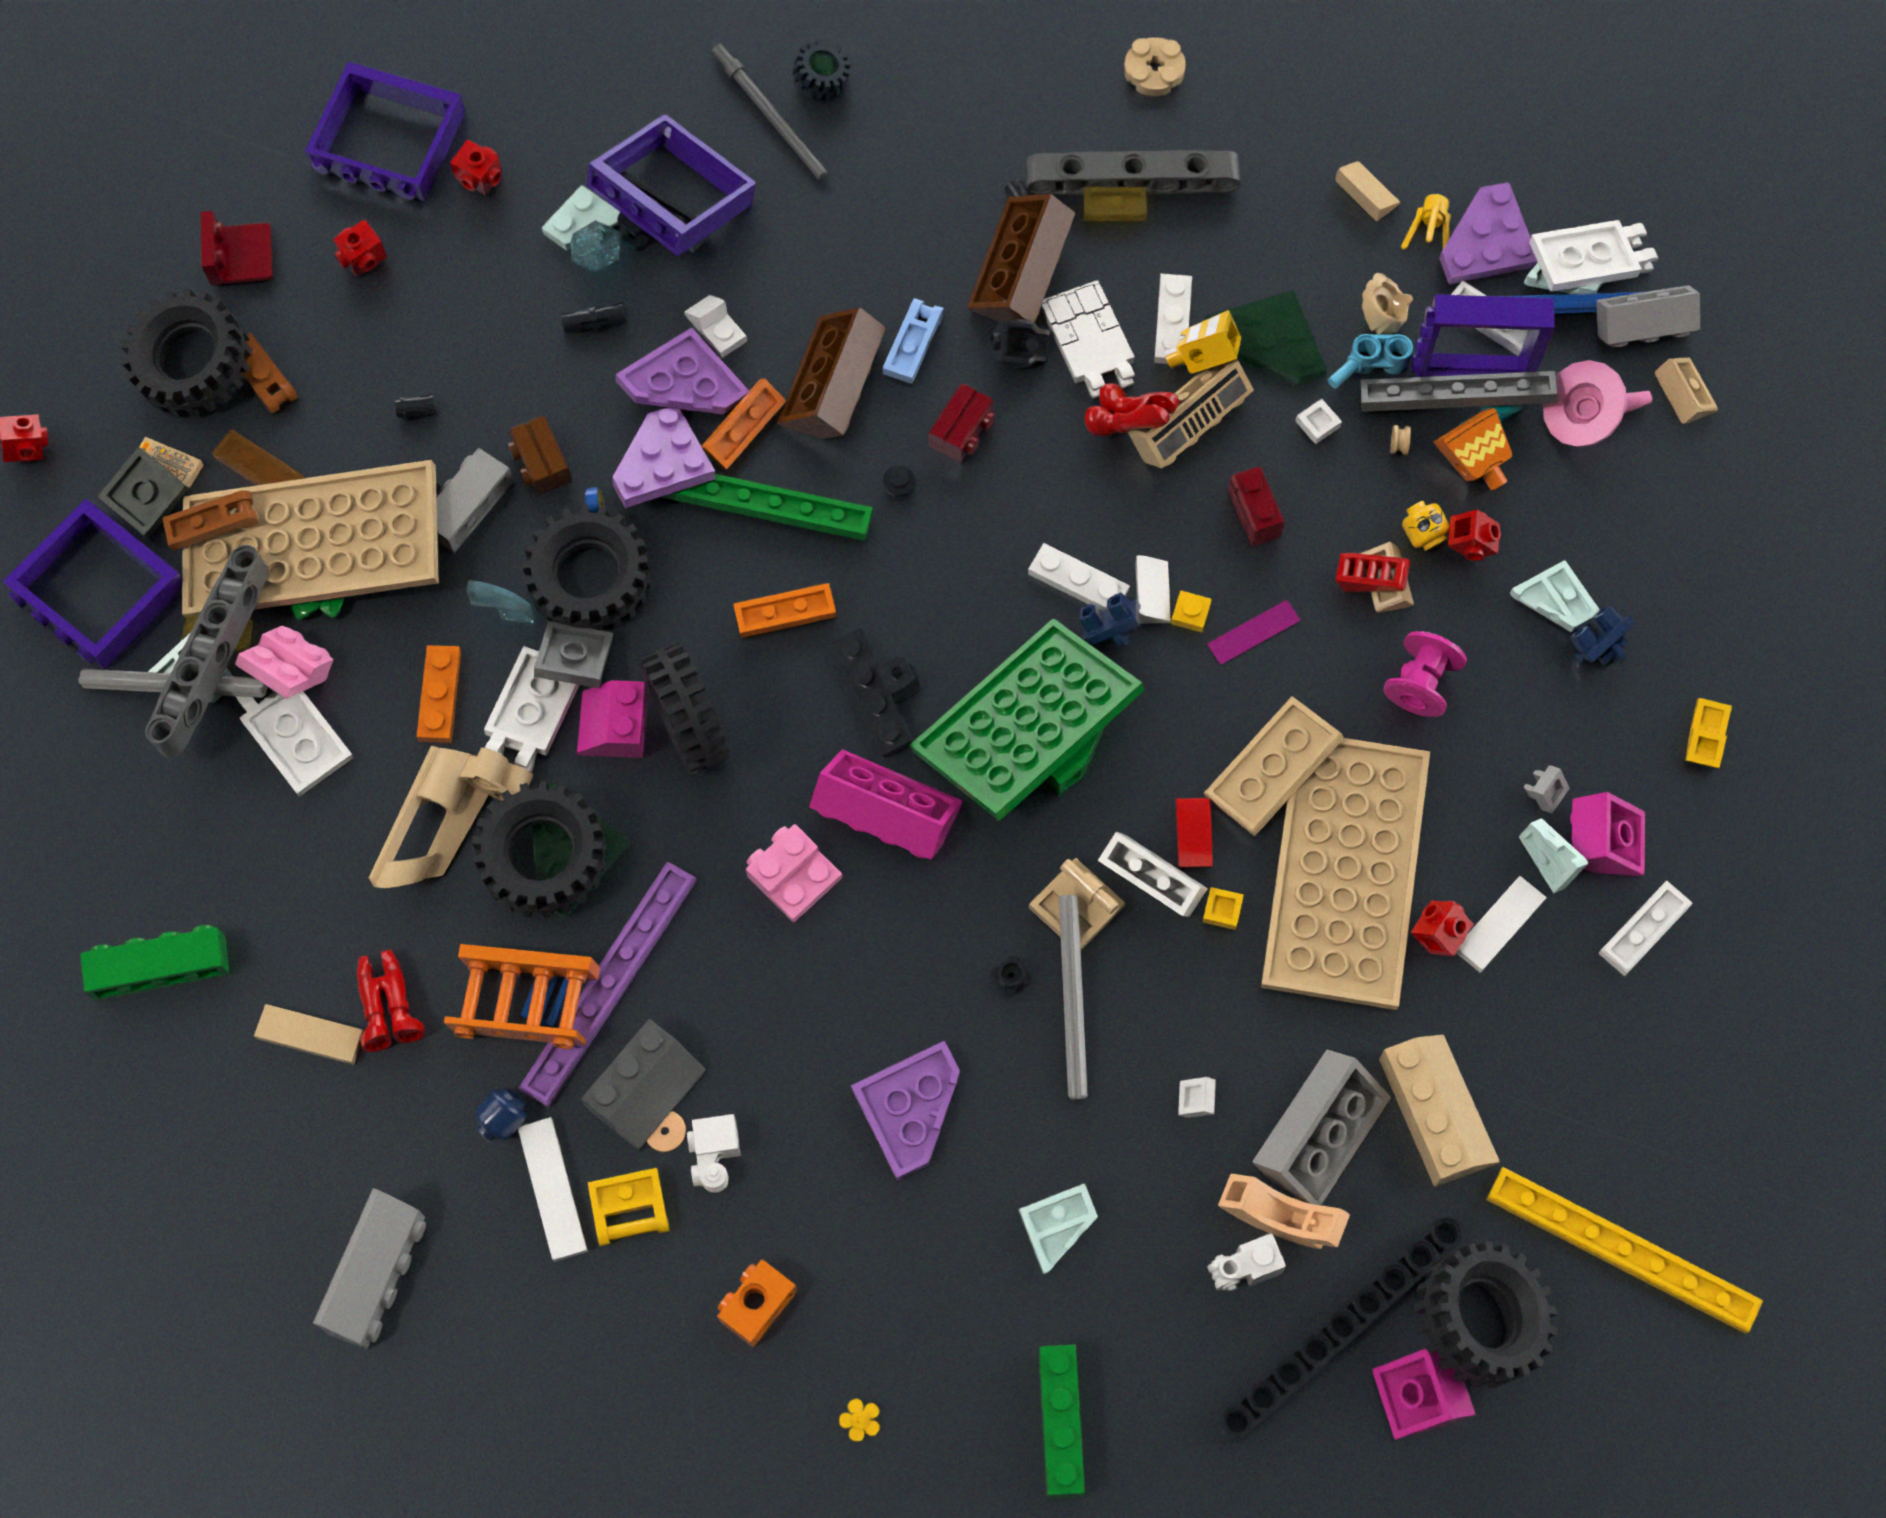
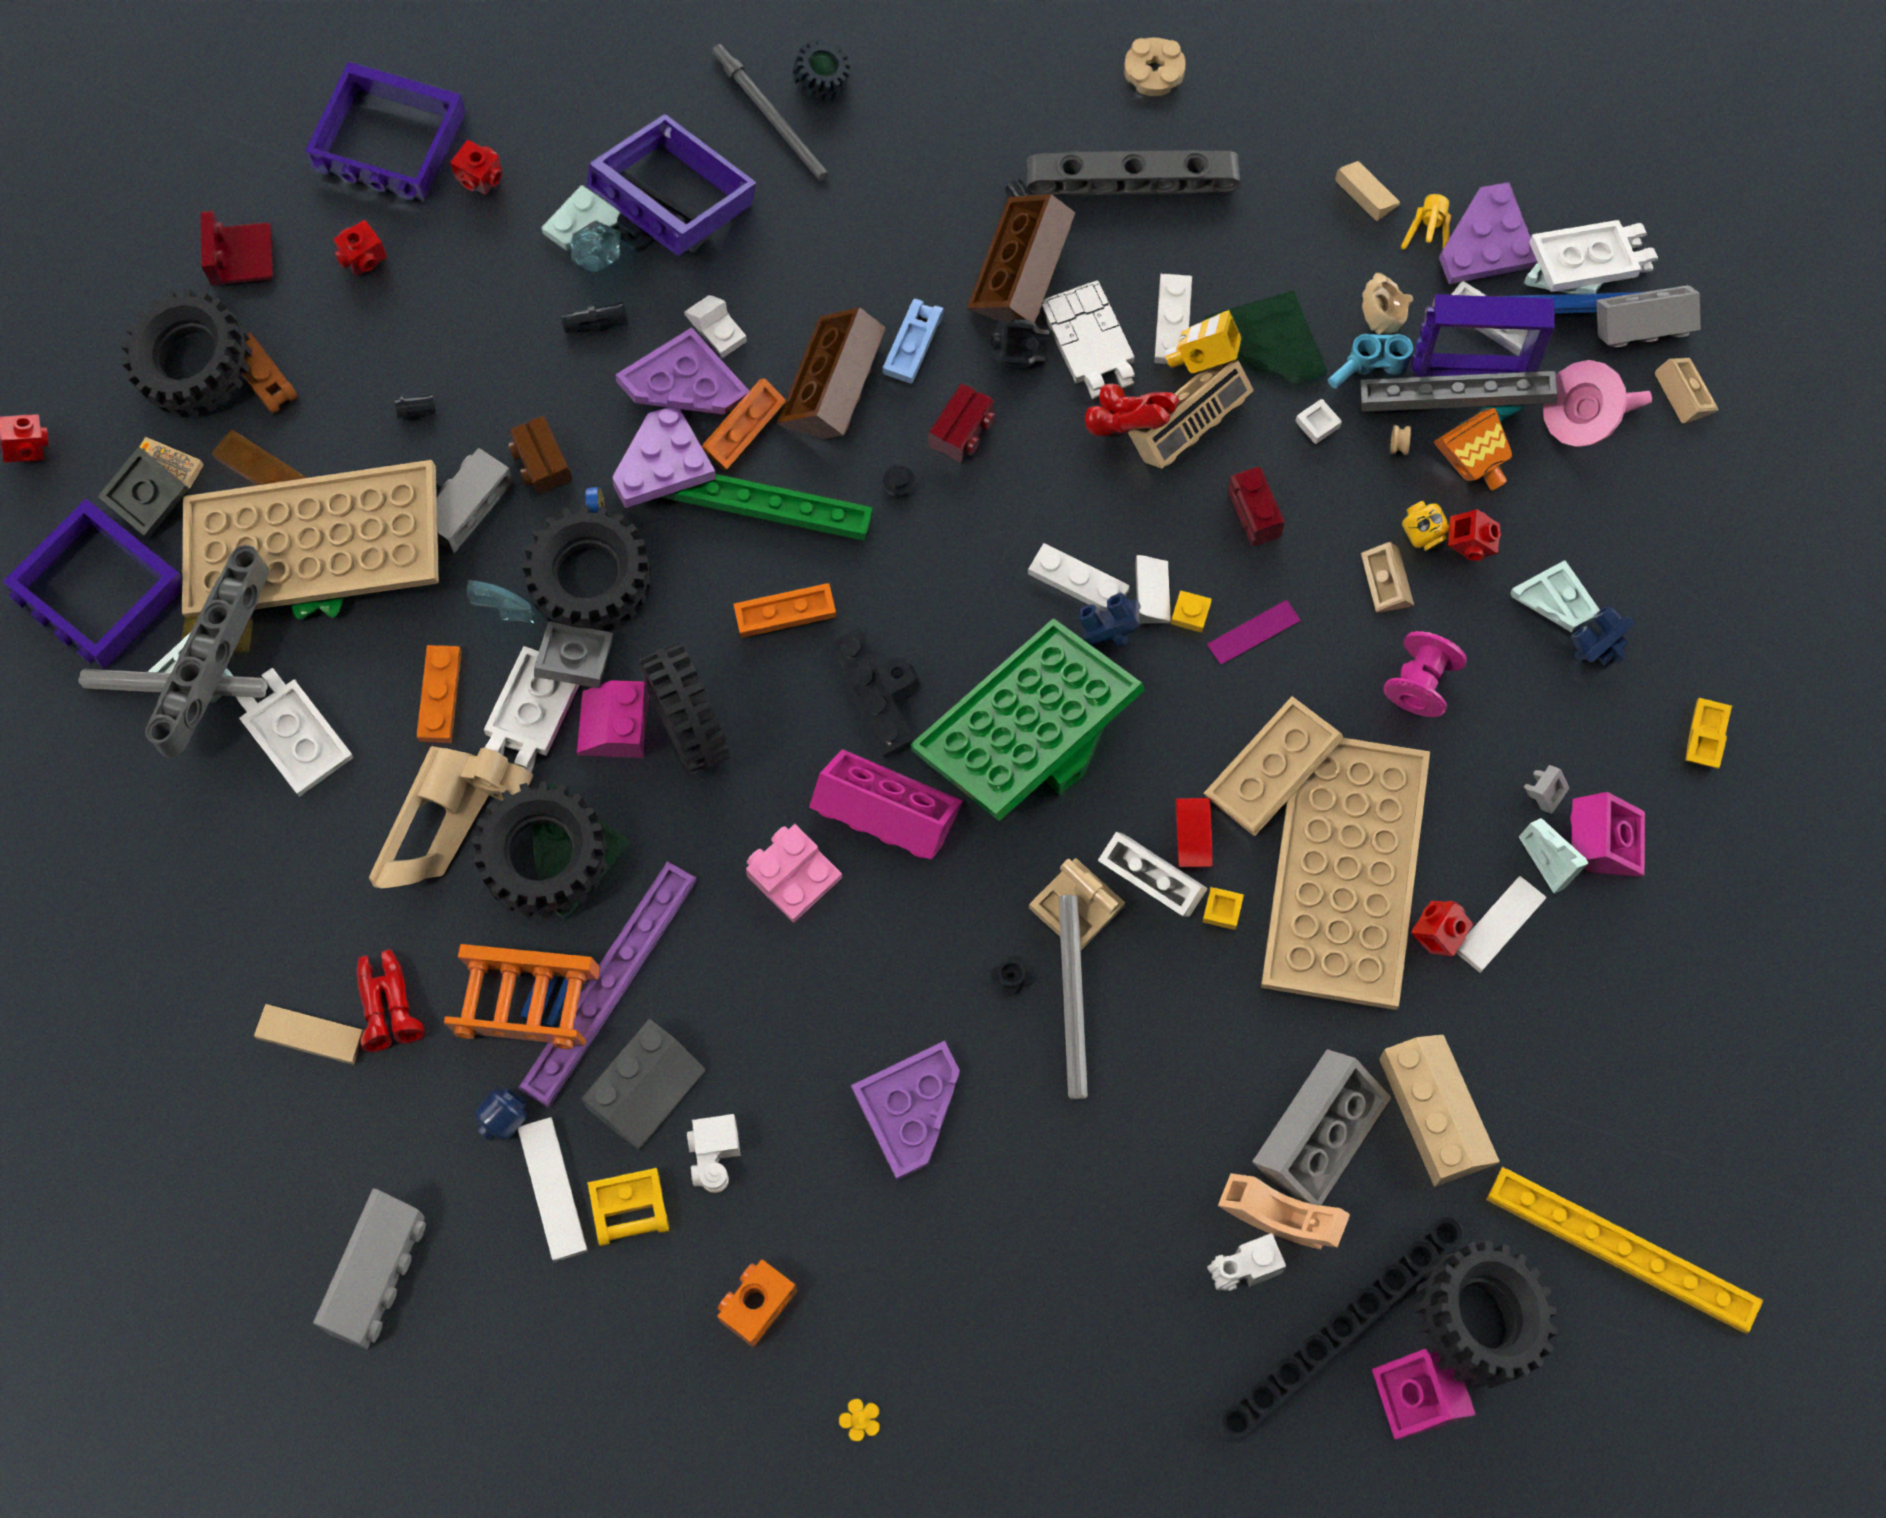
green brick [80,925,230,1001] -> none
dark orange plate [162,490,258,551] -> none
bright pink plate [235,626,334,699] -> none
light nougat wheel [647,1111,686,1152] -> none
light aqua wing [1018,1183,1098,1274] -> none
green brick [1039,1345,1085,1499] -> none
clear yellow plate [1084,187,1147,221] -> none
white plate [1178,1077,1216,1118] -> none
red slope [1336,553,1411,592] -> none
white tile [1599,881,1693,976] -> none

